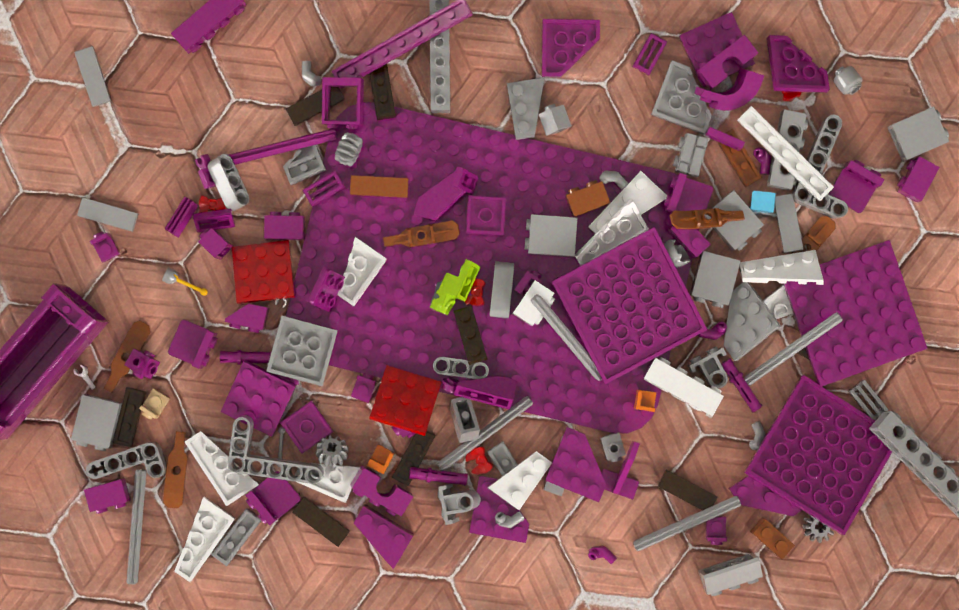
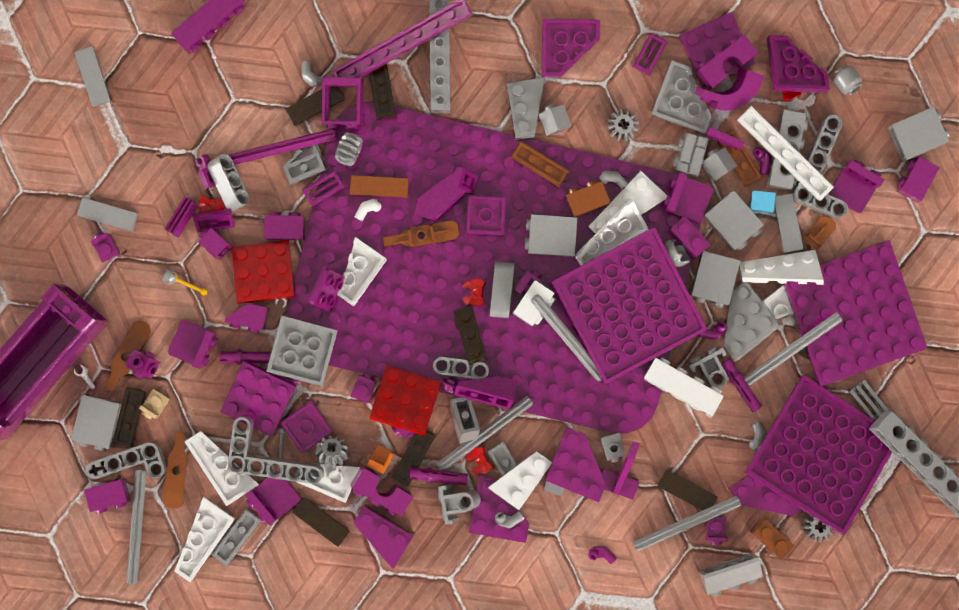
lime plate [430,259,480,315] -> none
orange panel [634,389,656,412] -> none
dark orange piece [670,208,745,229] -> none
none -> white arm [354,199,381,221]
none -> dark orange tile [511,141,569,188]
none -> light grey gear [607,109,639,142]
none -> light grey brick [703,147,737,181]

